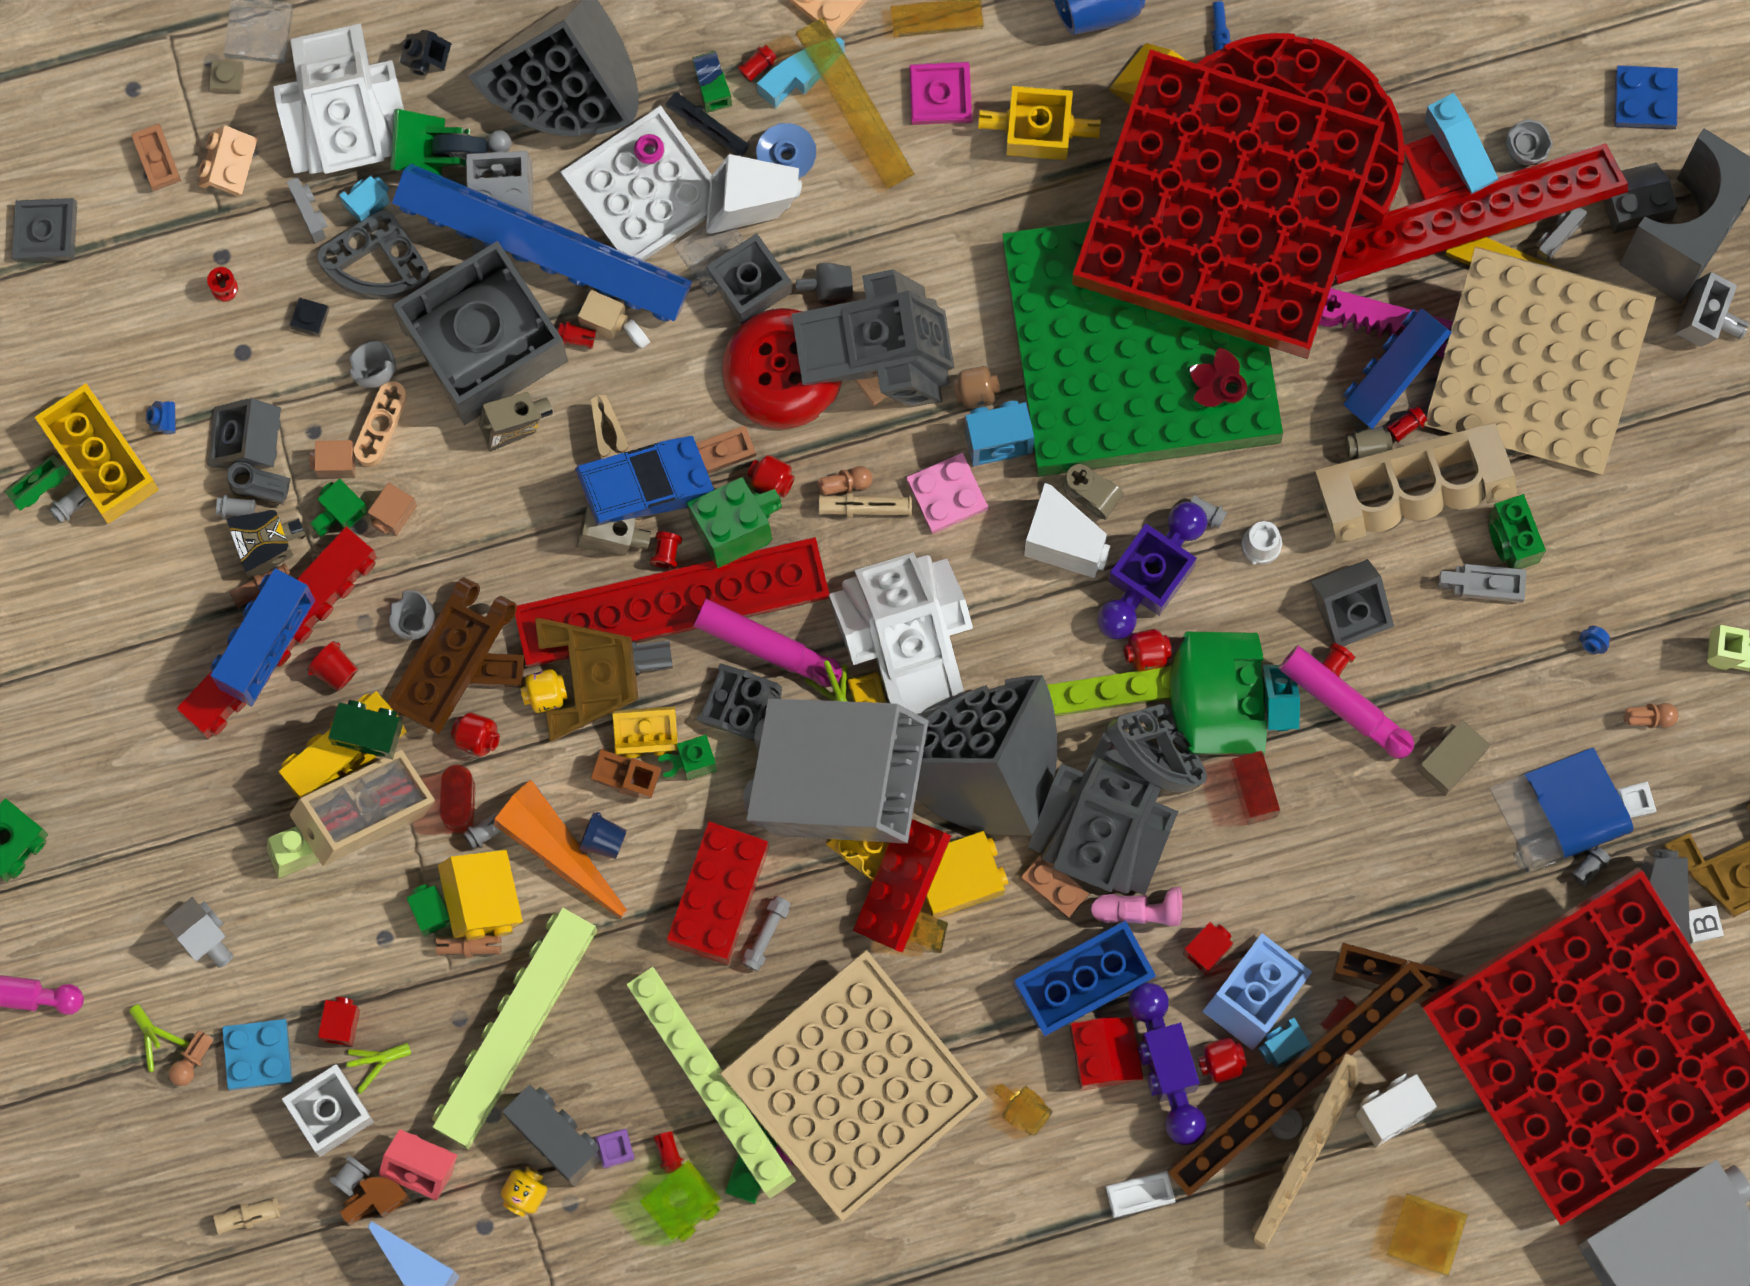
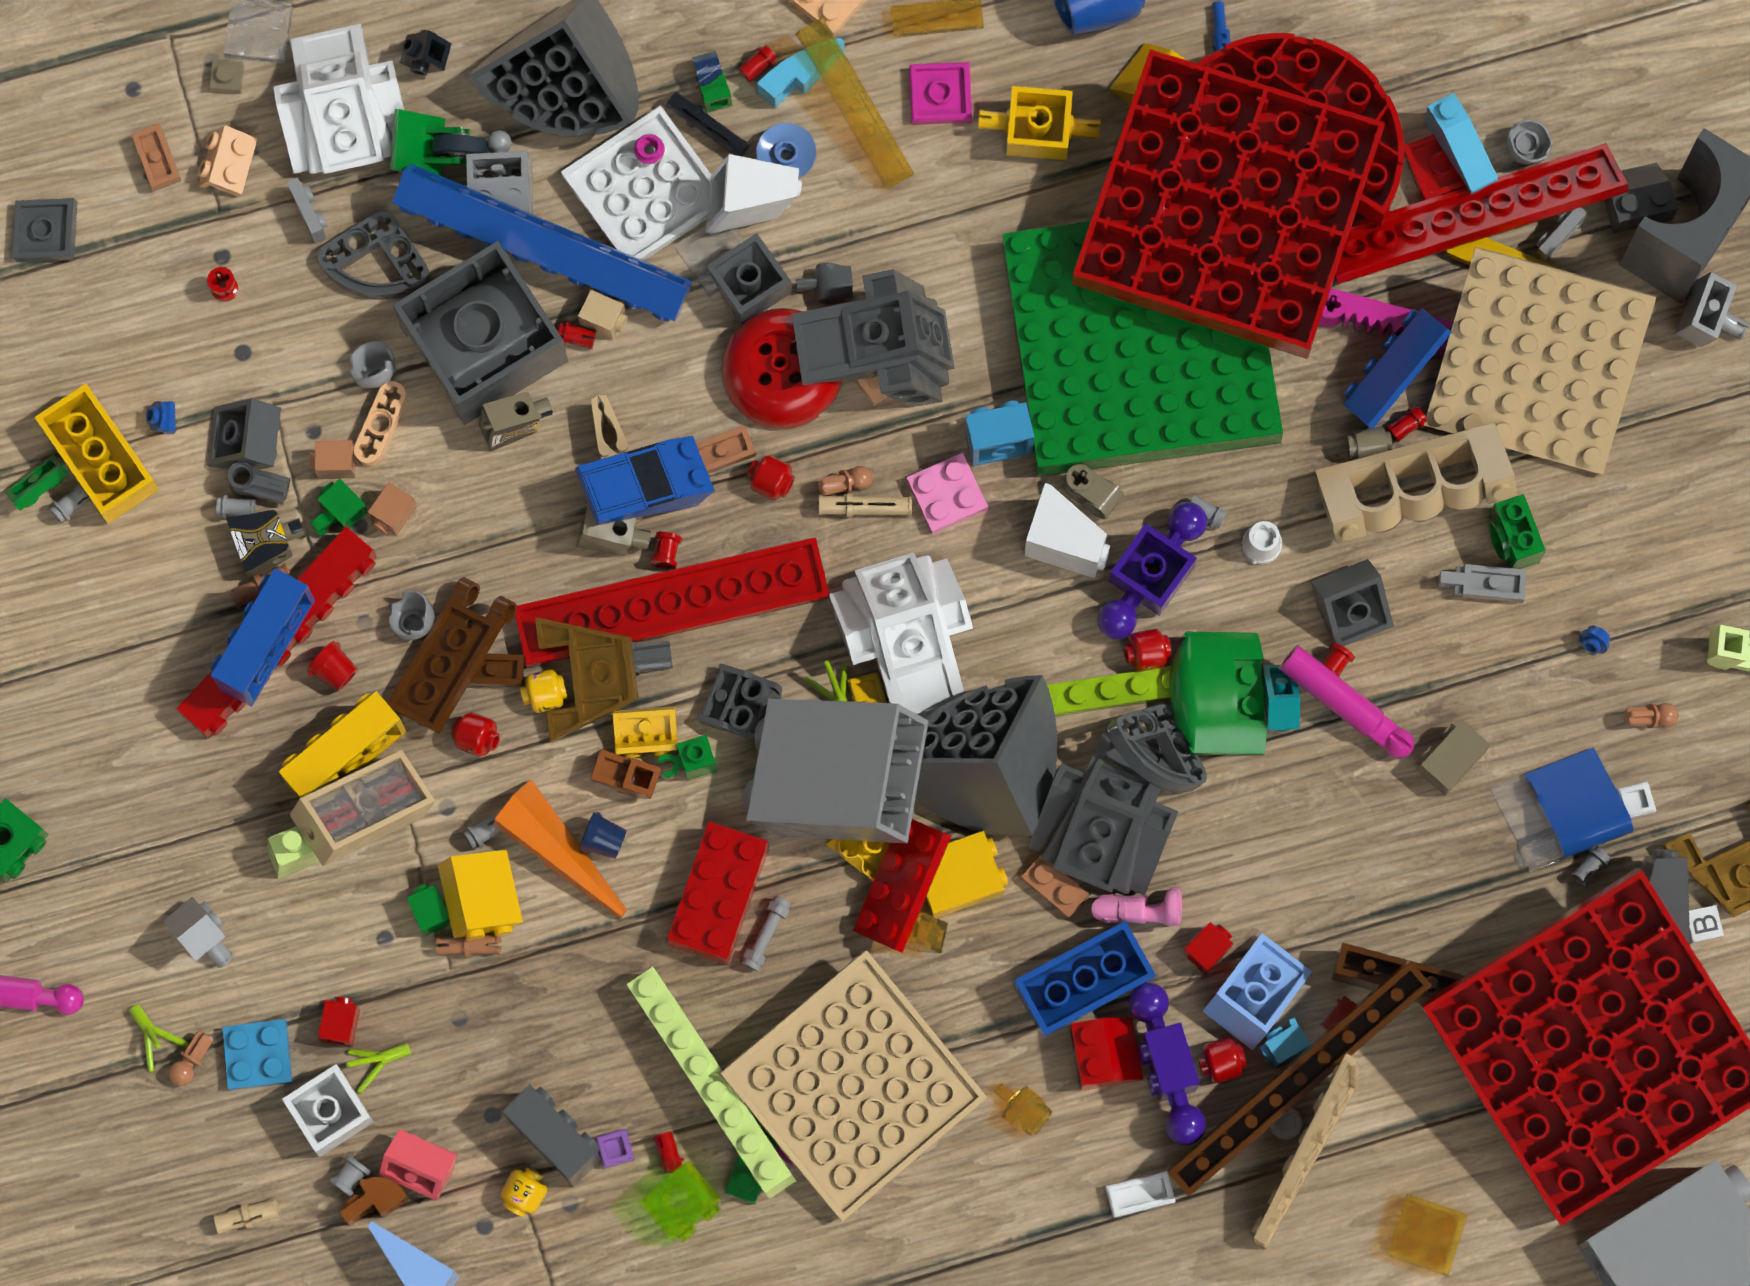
black plate [290,297,330,337] -> none
dark green brick [328,700,403,760] -> none
medium azure brick [339,176,390,222] -> none
yellowish green brick [432,908,597,1150] -> none
clear red brick [440,765,476,834] -> none
white tile [623,319,650,349] -> none
green hinge [687,477,782,568] -> none
dark pink piece [693,599,842,687] -> none
medium nougat head [954,366,1000,409] -> none
dark red plate [1190,348,1247,407] -> none
clear red brick [1229,751,1280,825] -> none
white brick [1356,1074,1437,1147] -> none
blue plate [1615,65,1678,129] -> none

